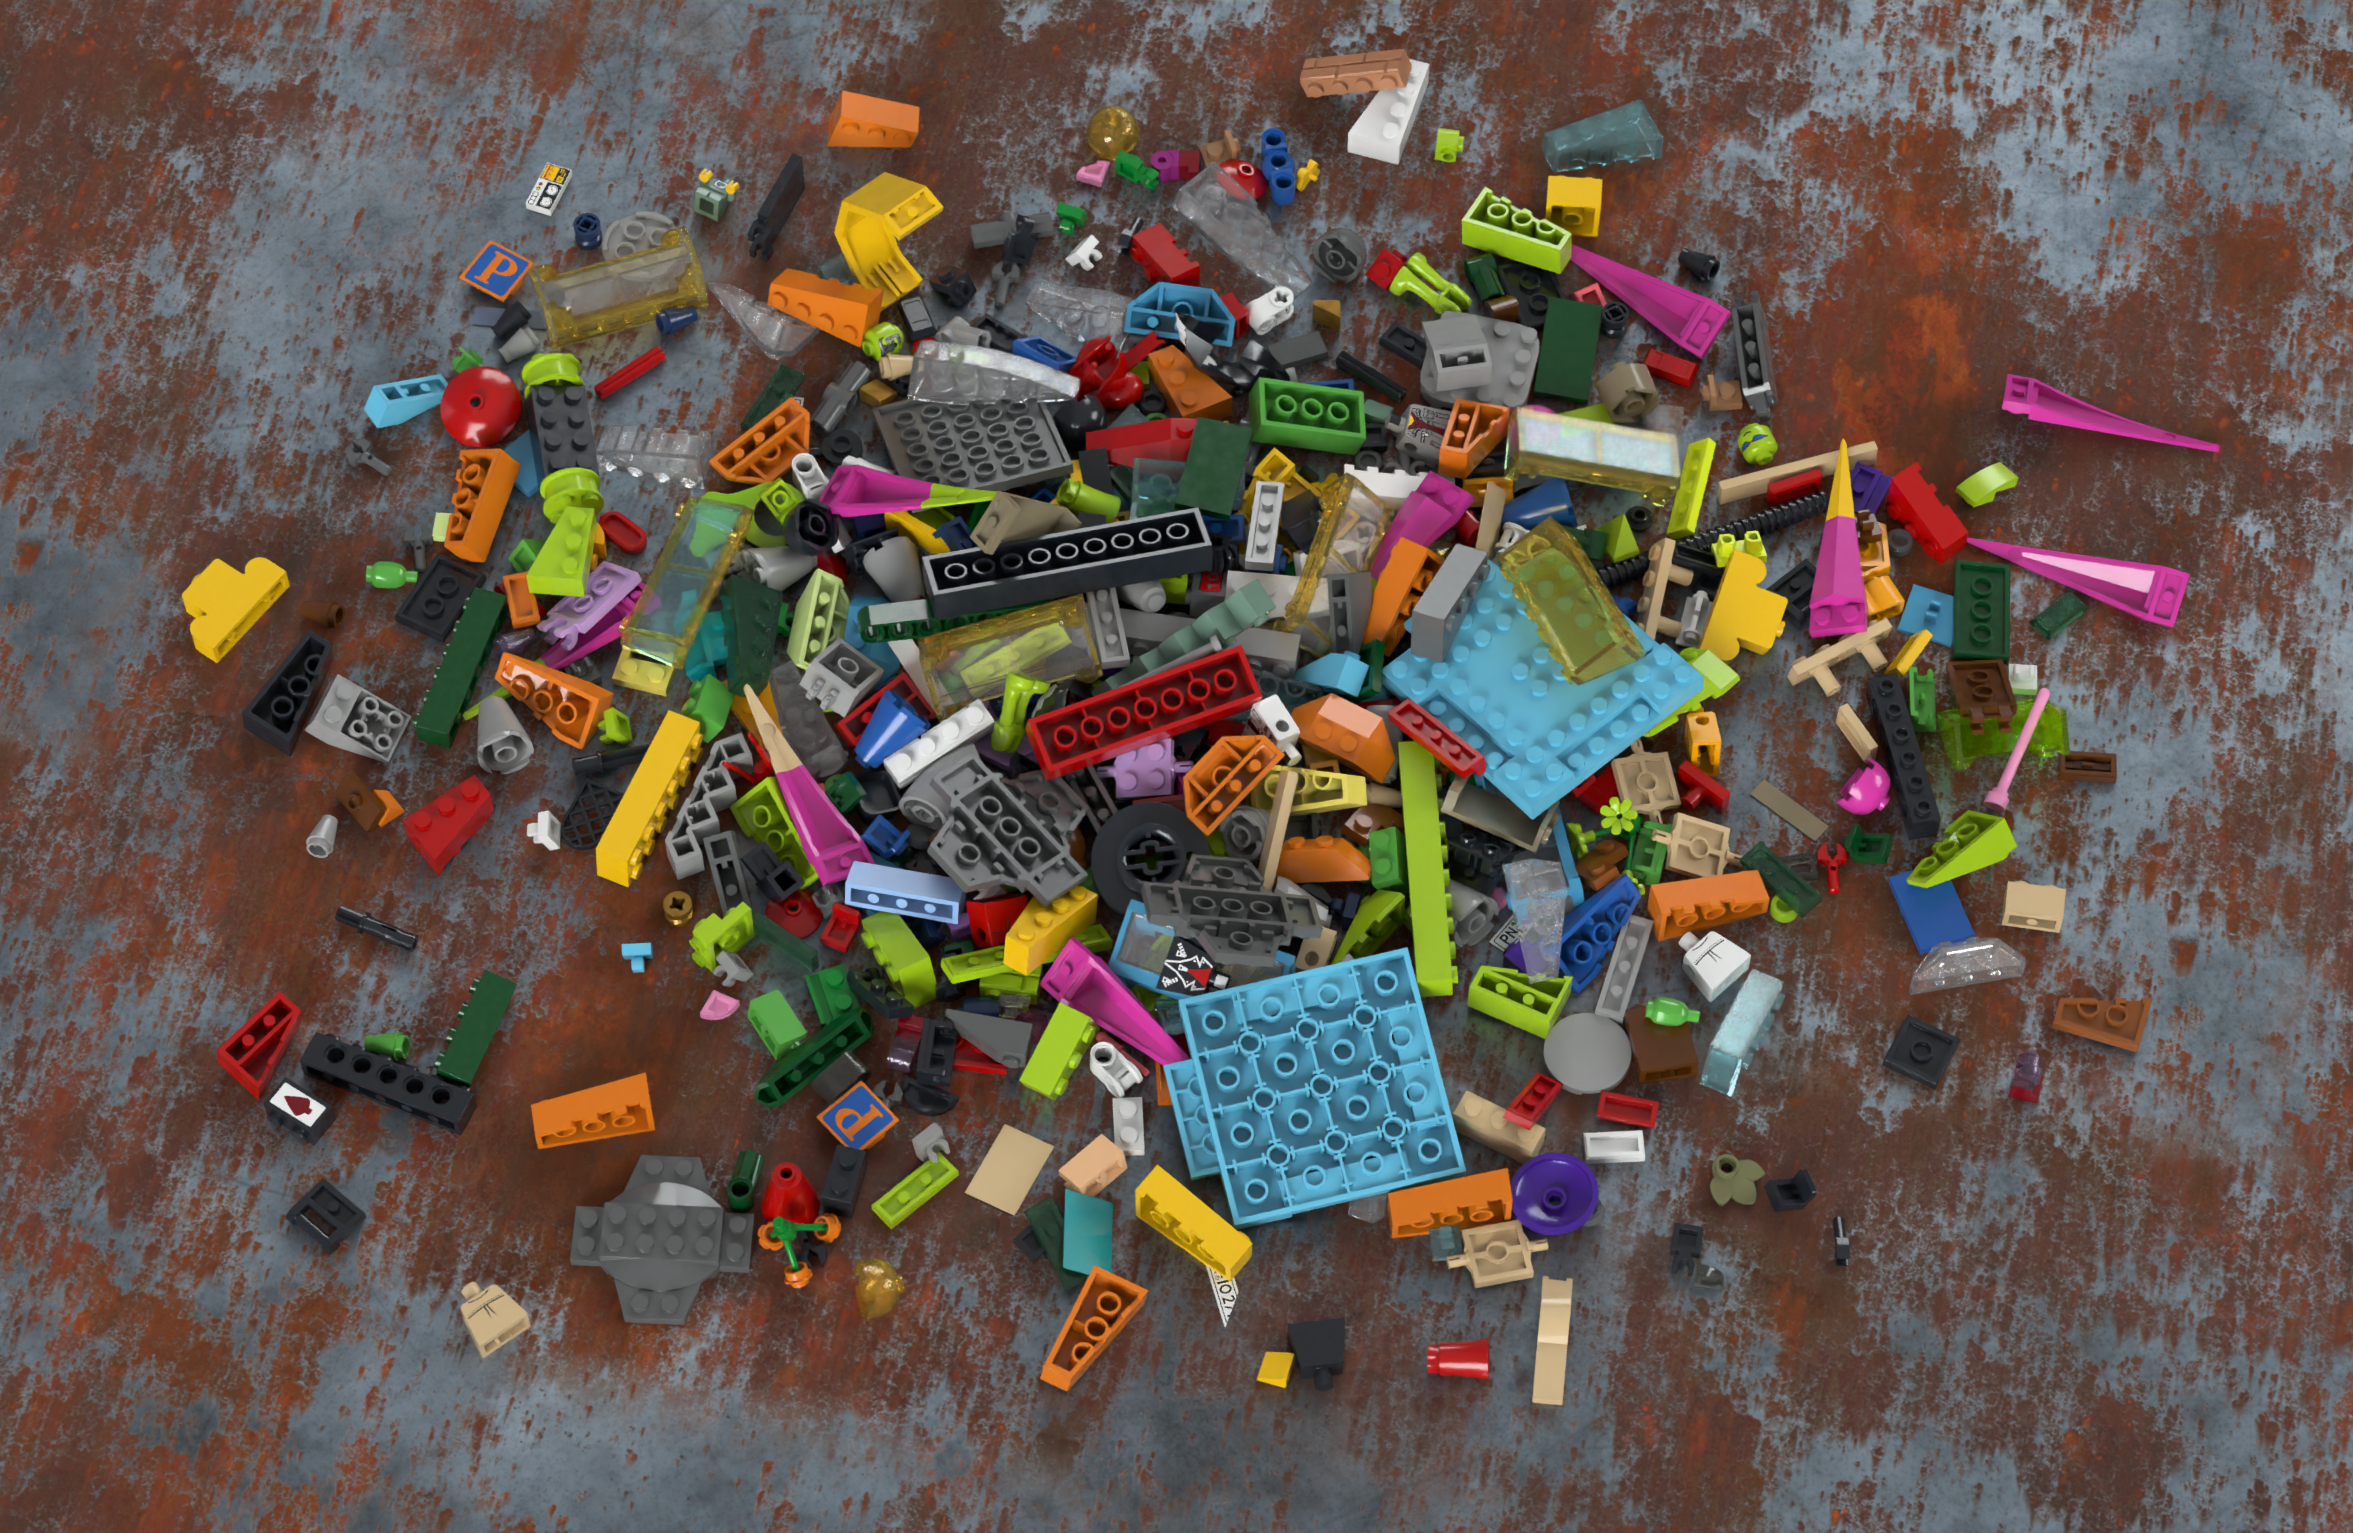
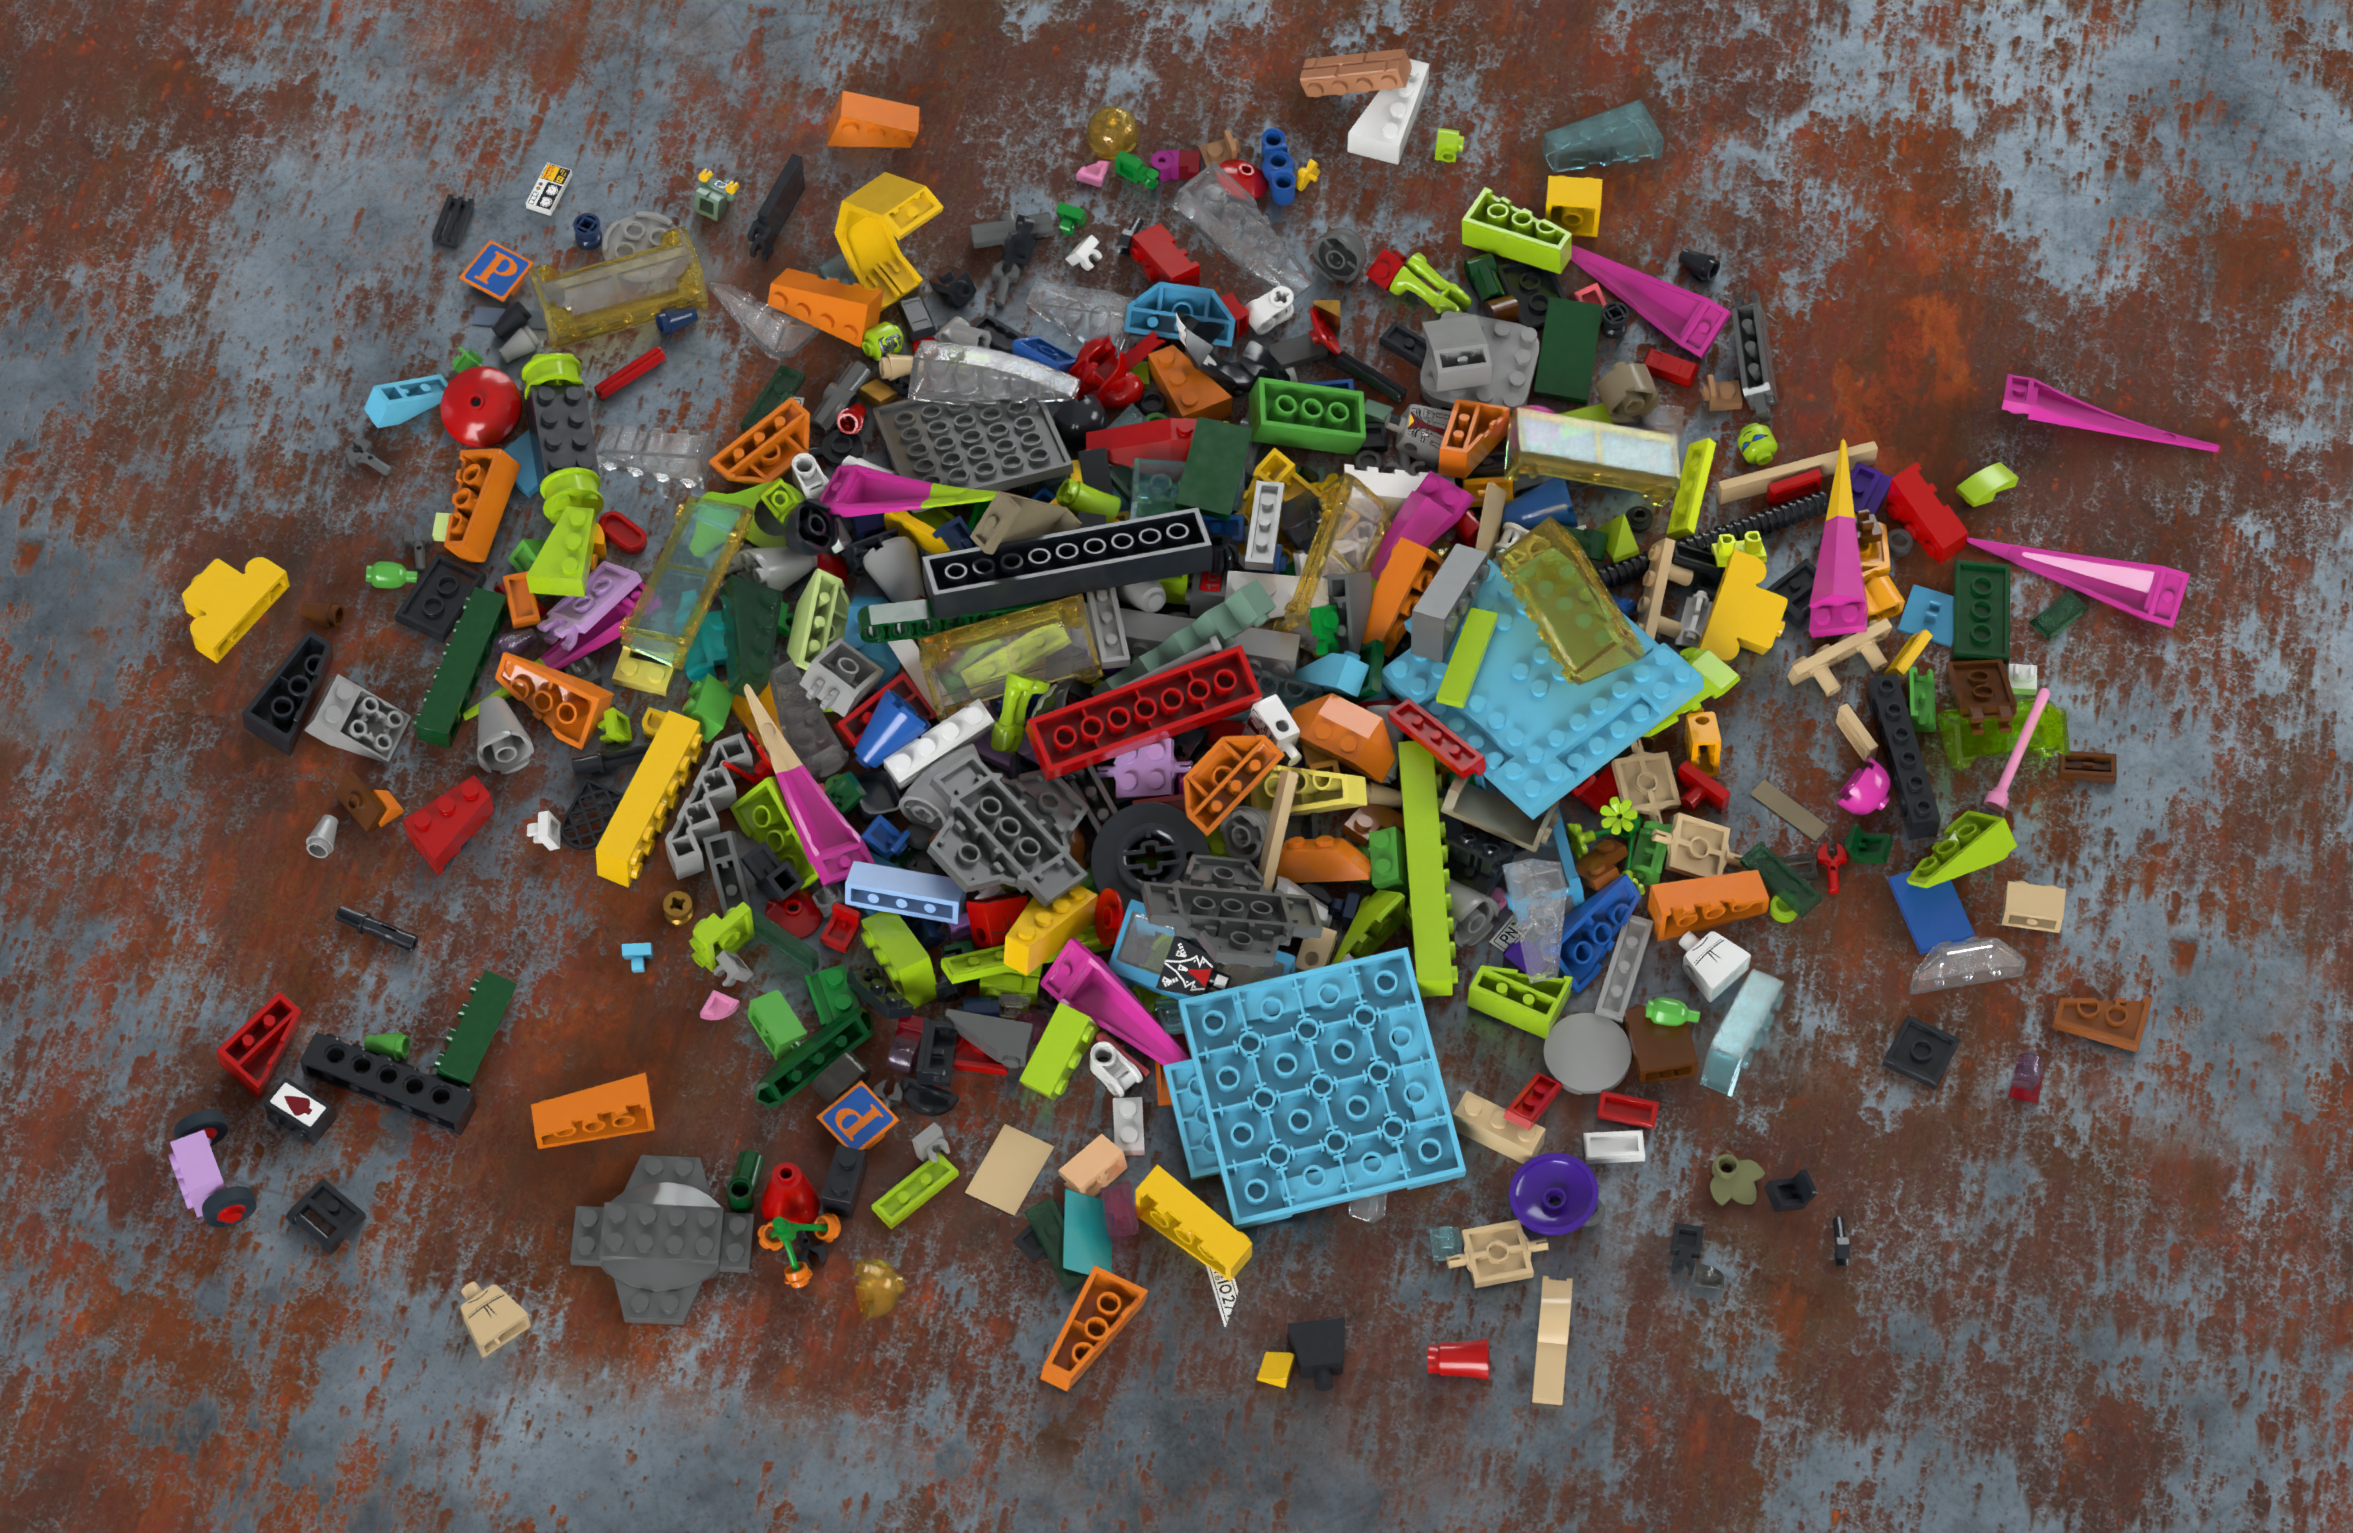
orange wedge [1387,1168,1513,1238] -> none
none -> brick [168,1109,257,1228]
none -> black tile [432,194,475,247]
none -> yellow tile [642,707,667,739]
none -> red cone [836,404,866,435]
none -> red dish [1095,888,1126,946]
none -> clear pink hips [1101,1181,1140,1240]
none -> red dish [1309,307,1341,355]
none -> green plate [1310,604,1339,655]
none -> lime tile [1436,607,1498,709]

